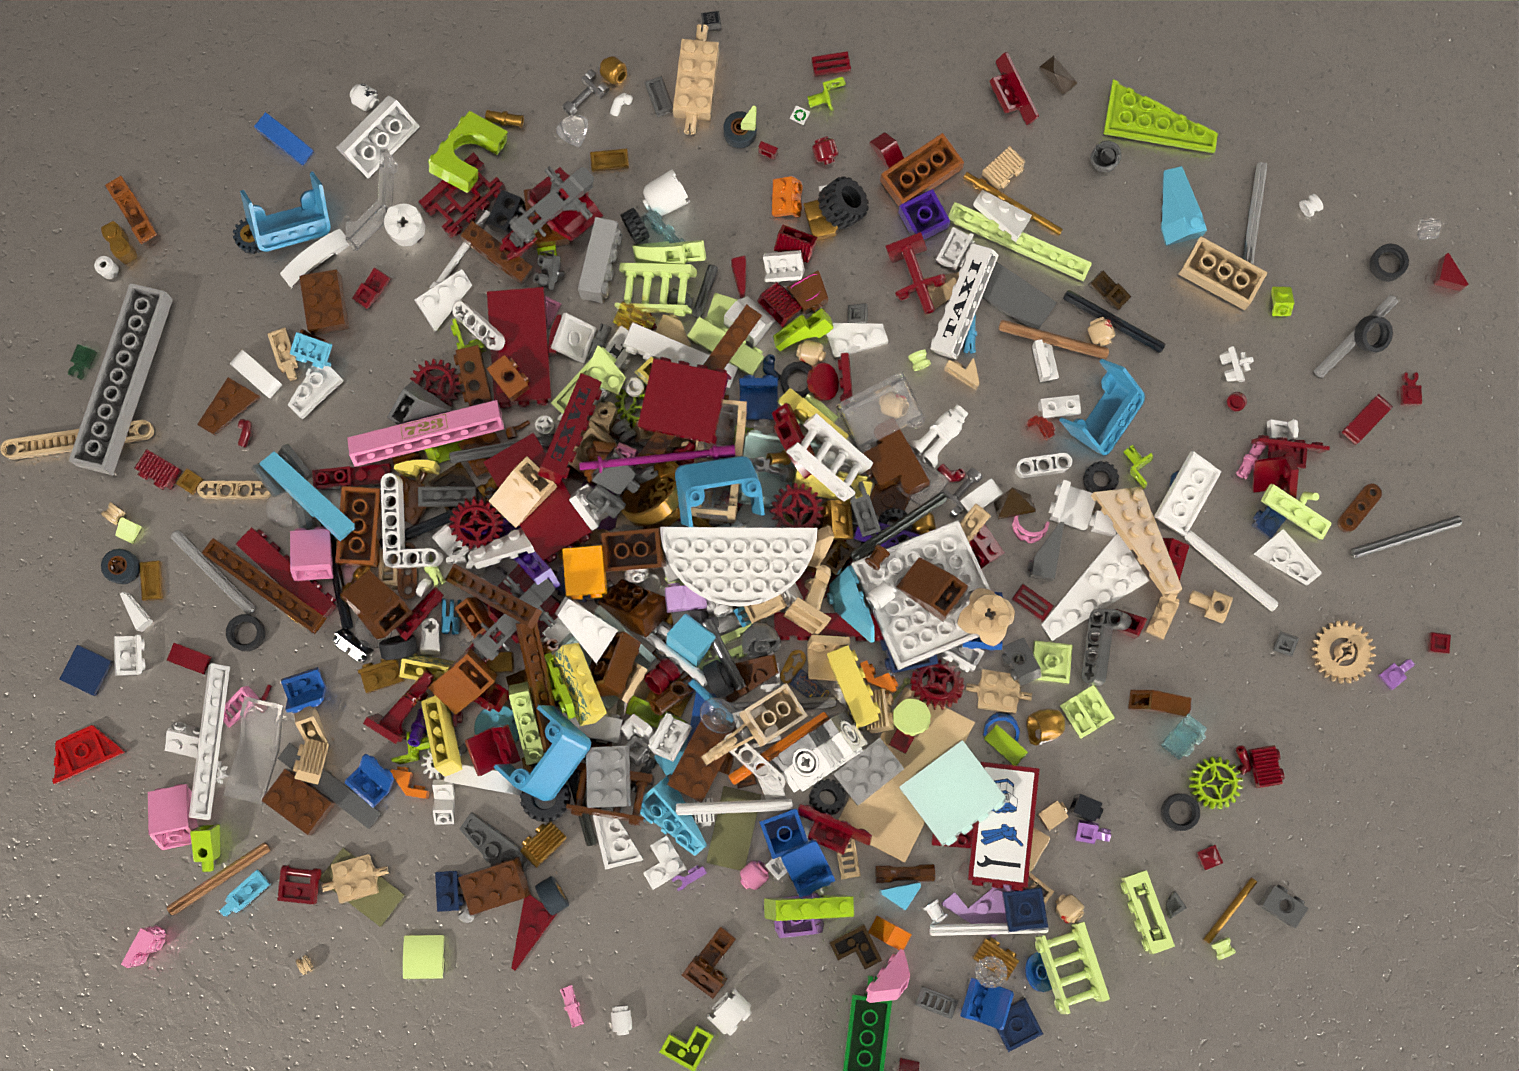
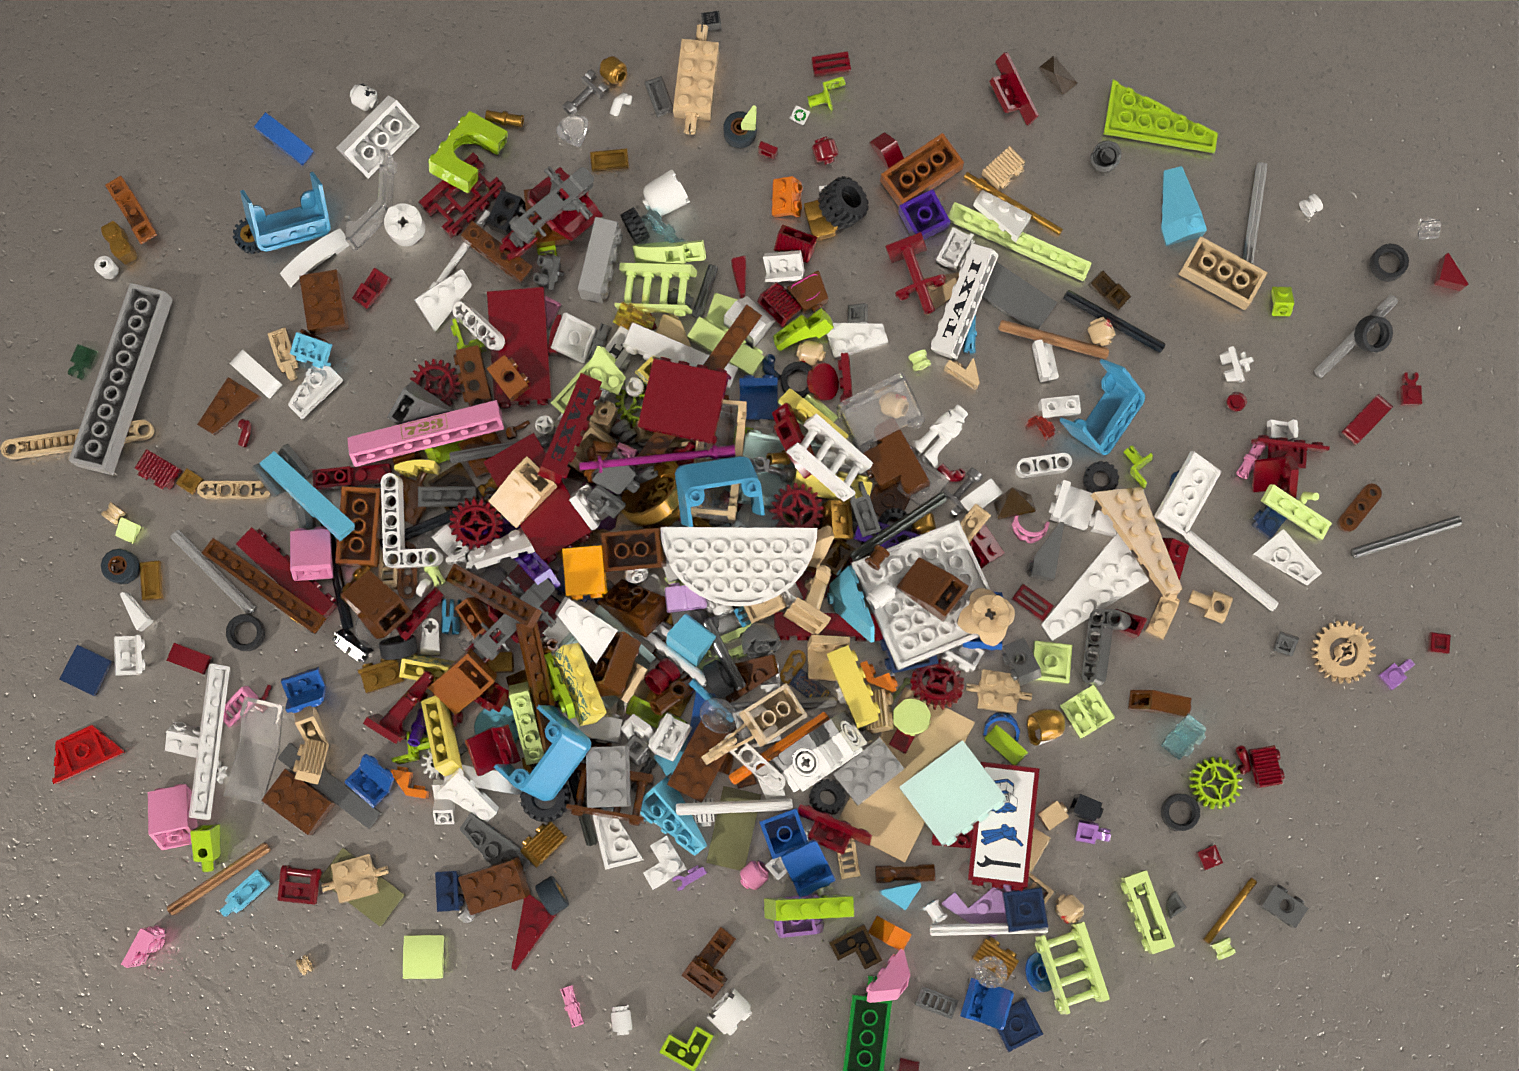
none -> white wing [438,767,499,822]

